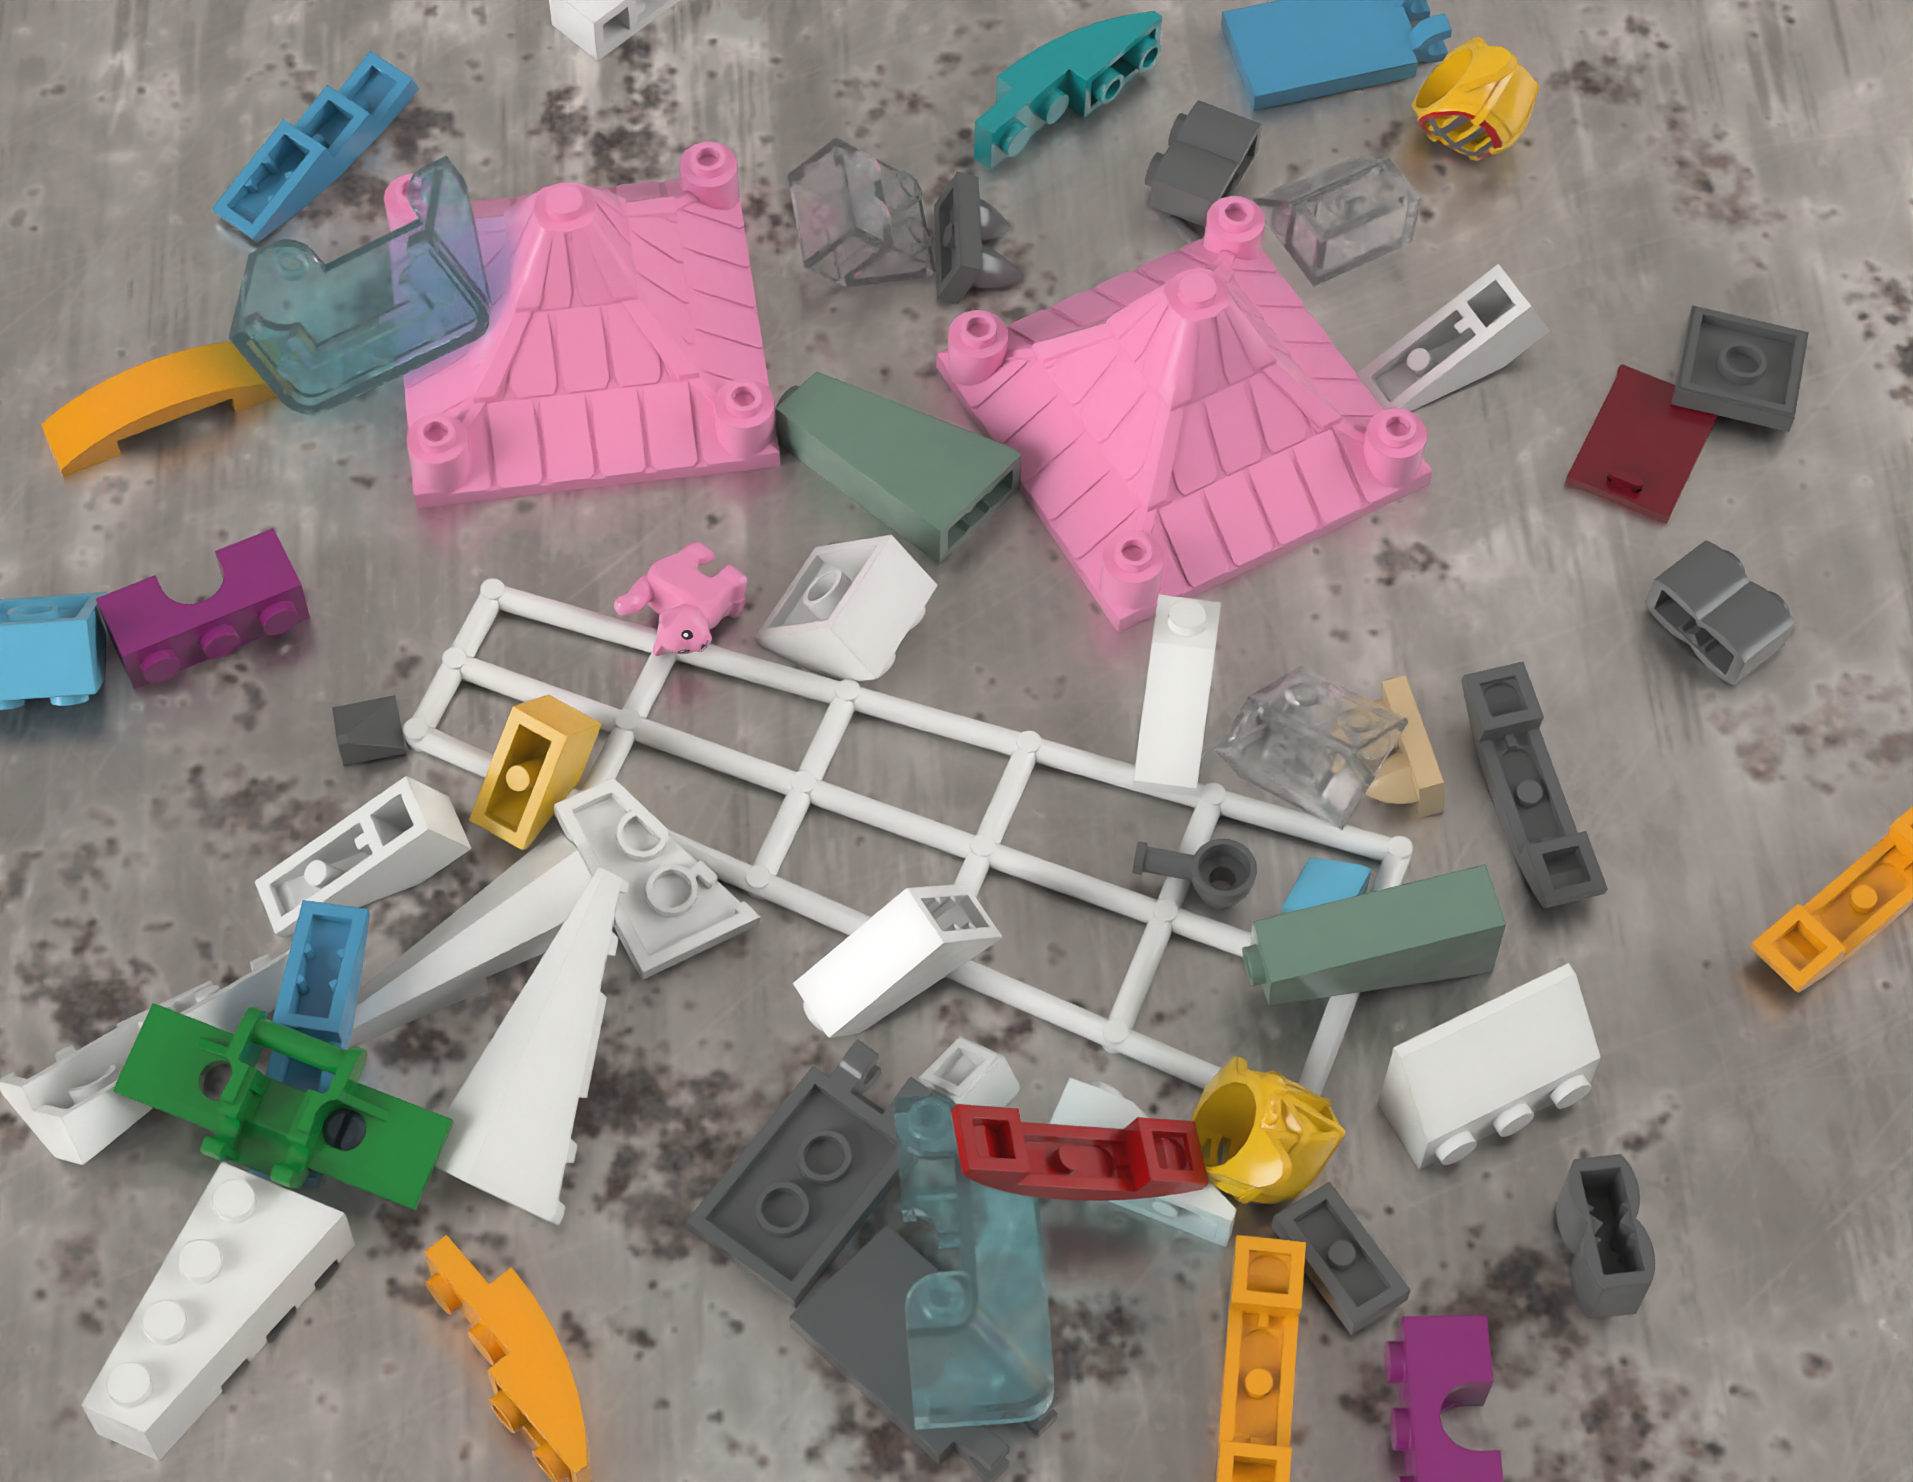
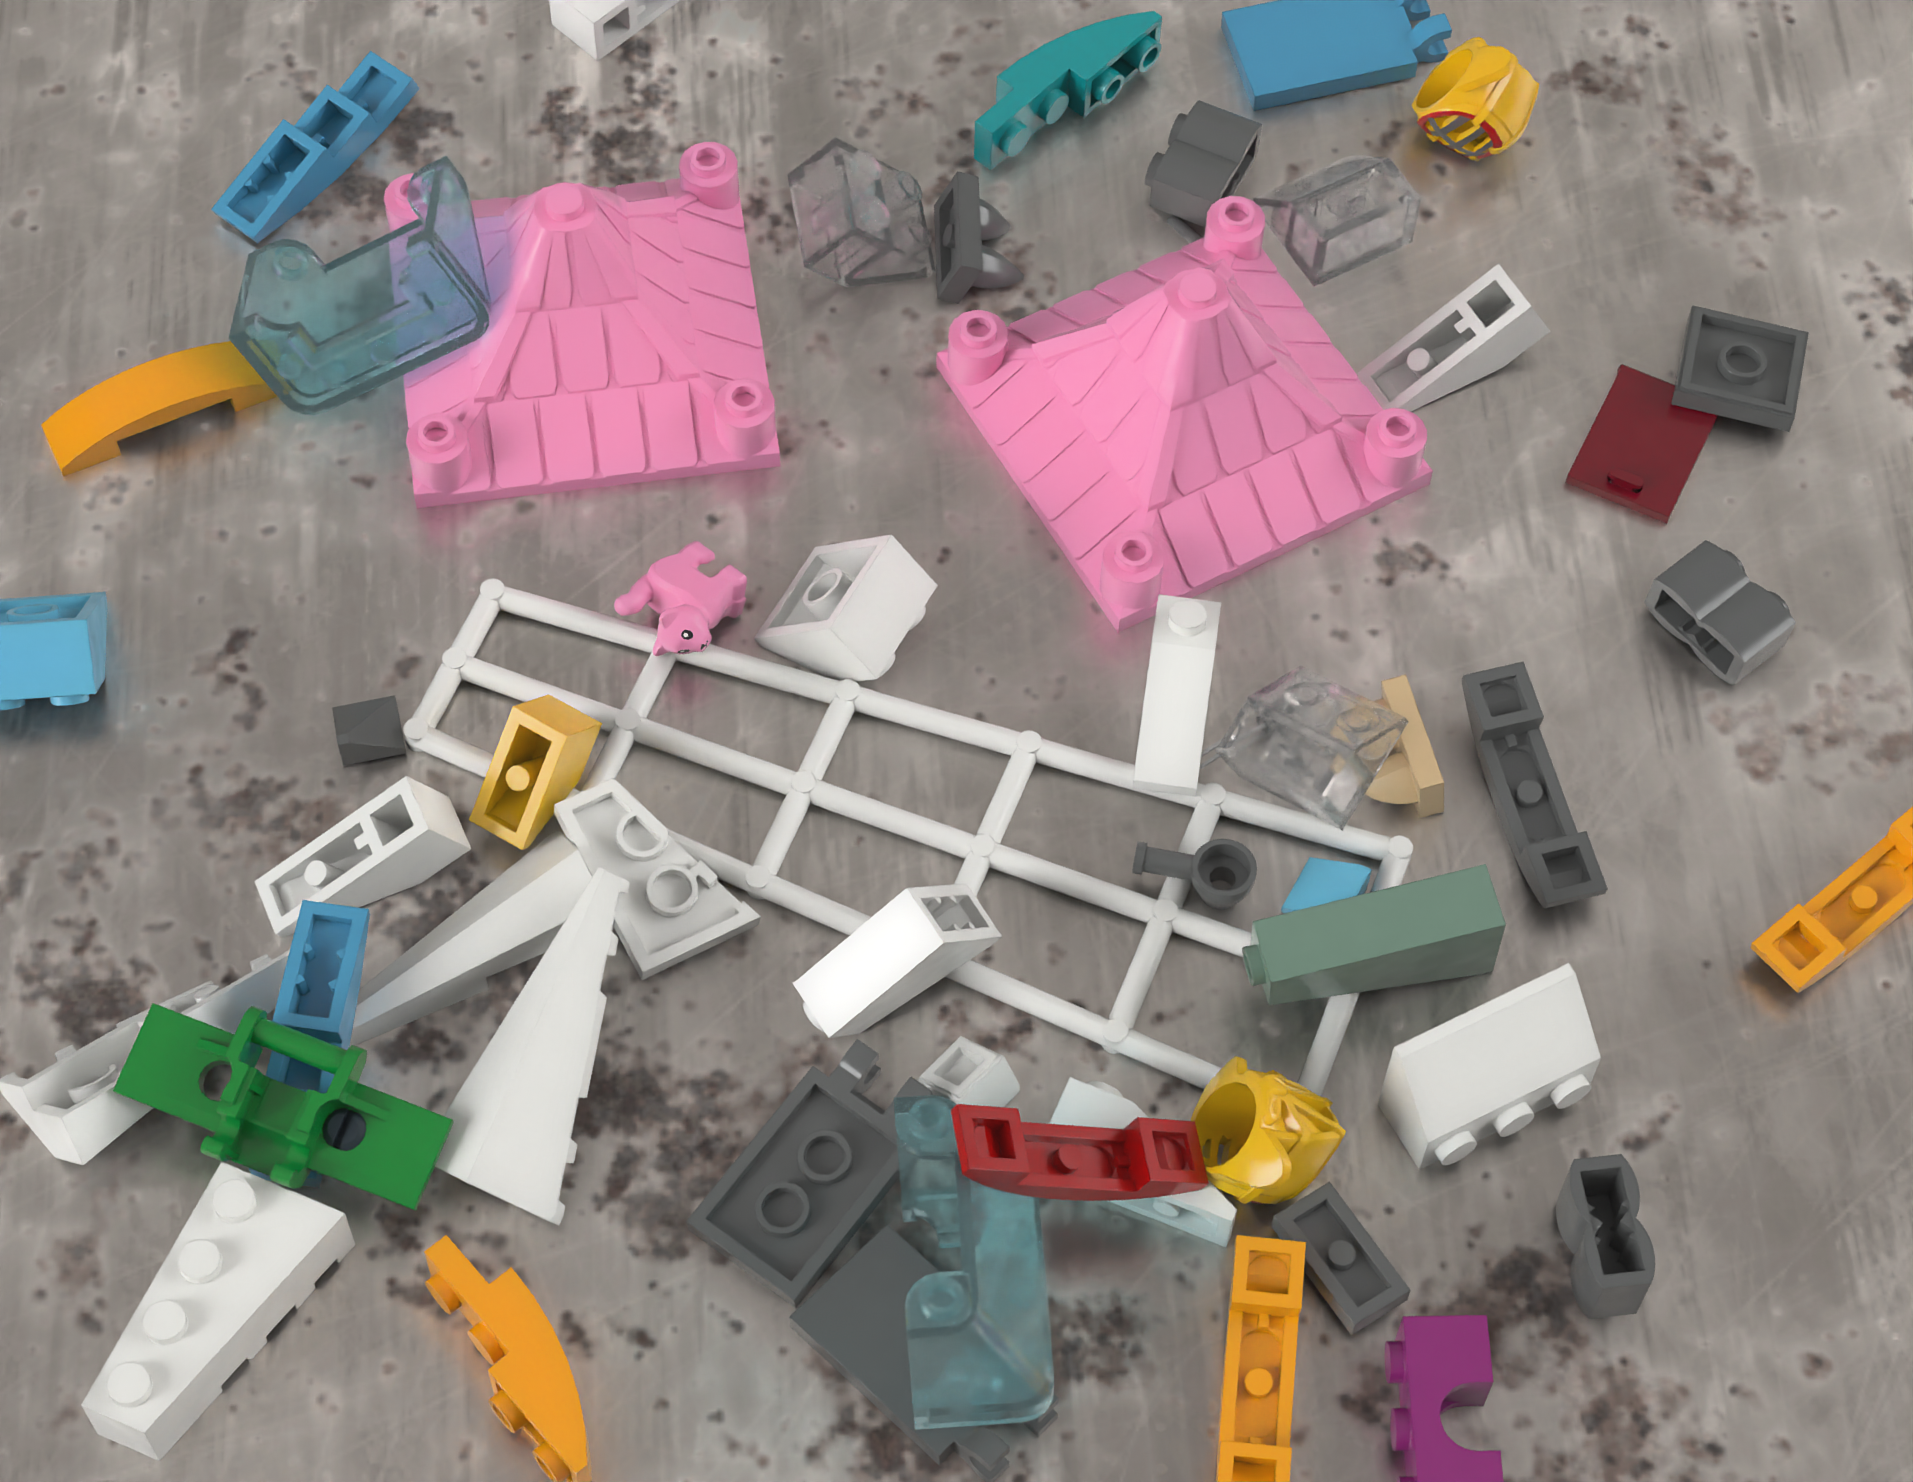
magenta arch [96,528,310,689] -> none
sand green slope [775,371,1022,565] -> none

